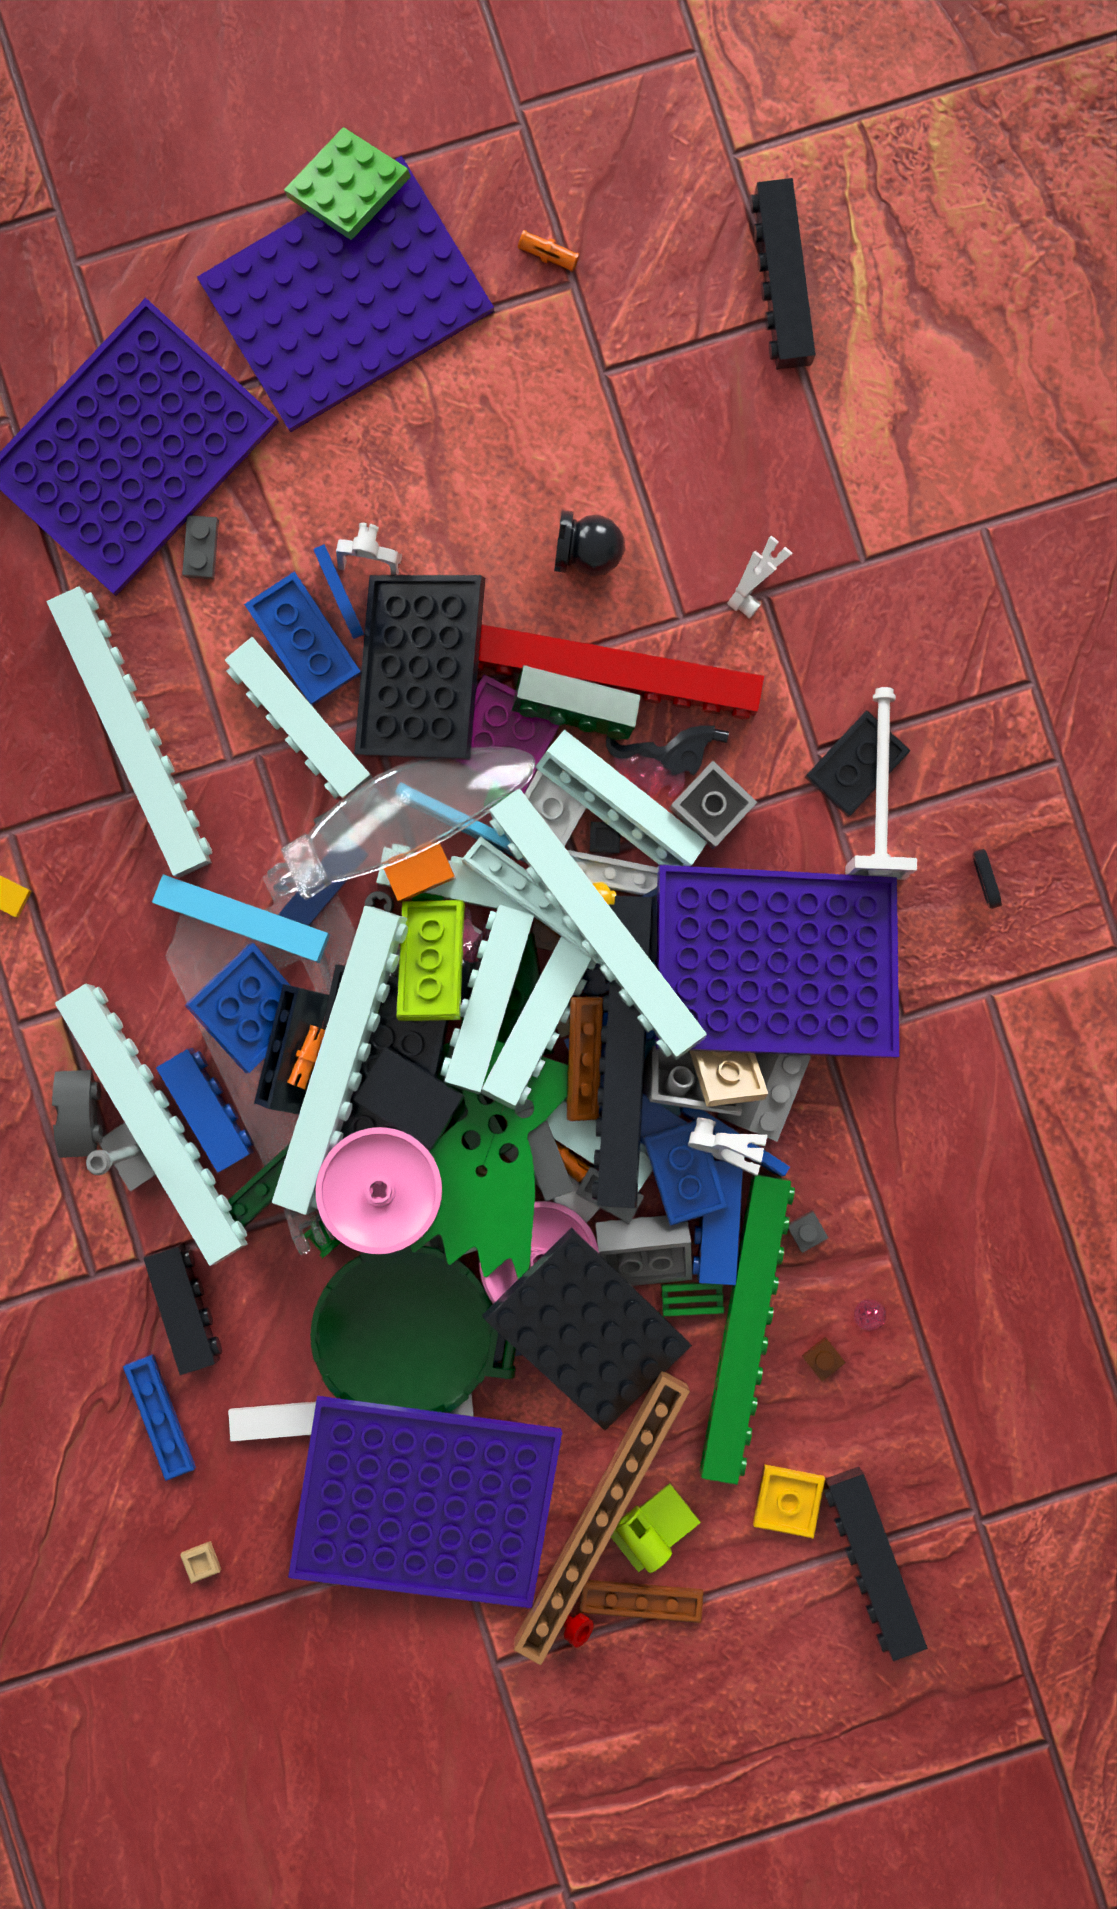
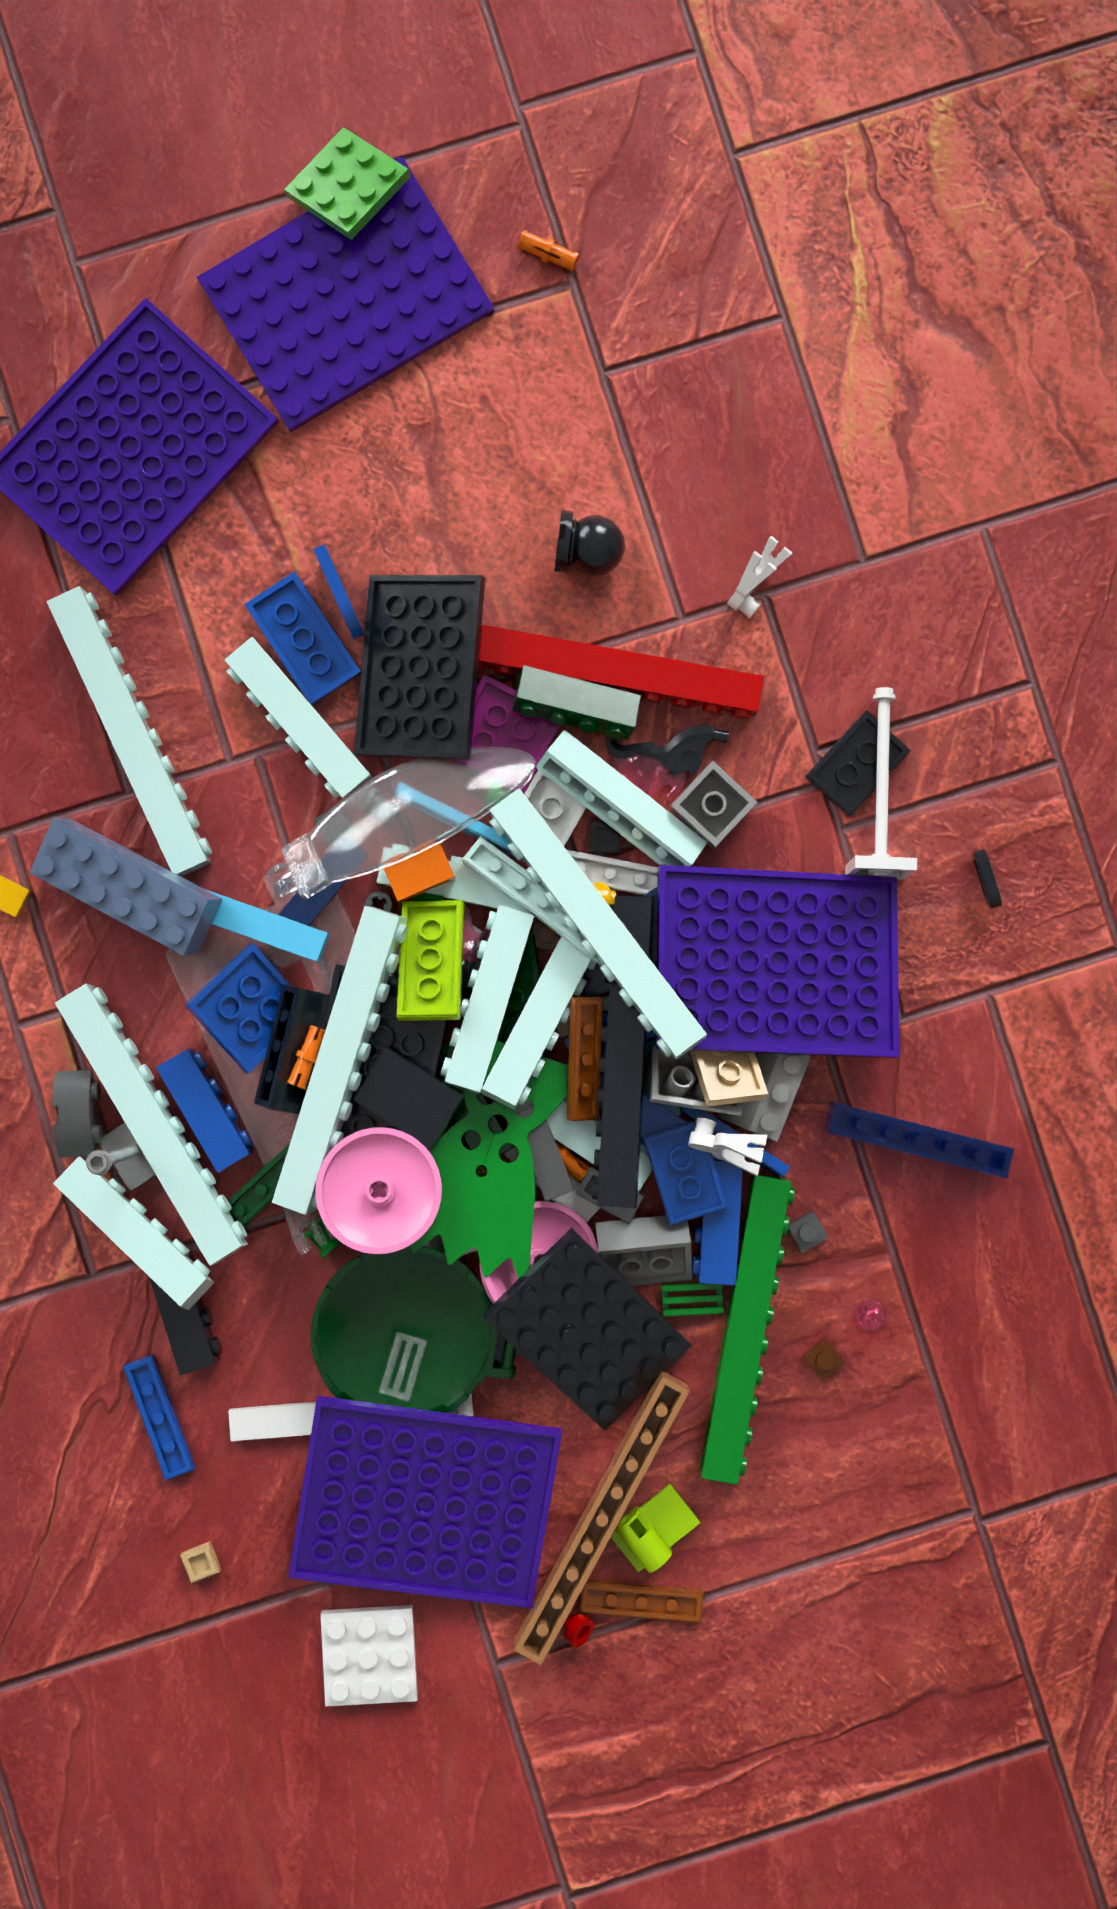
dark grey plate [182,515,219,579] -> none
white piece [336,523,403,575] -> none
black brick [750,178,816,370] -> none
yellow tile [753,1464,825,1539] -> none
black brick [823,1466,928,1661] -> none
none -> sand blue brick [29,818,223,956]
none -> light aqua brick [53,1156,214,1310]
none -> white plate [321,1605,418,1707]
none -> clear tile [379,1332,427,1401]
none -> clear blue brick [823,1101,1014,1178]

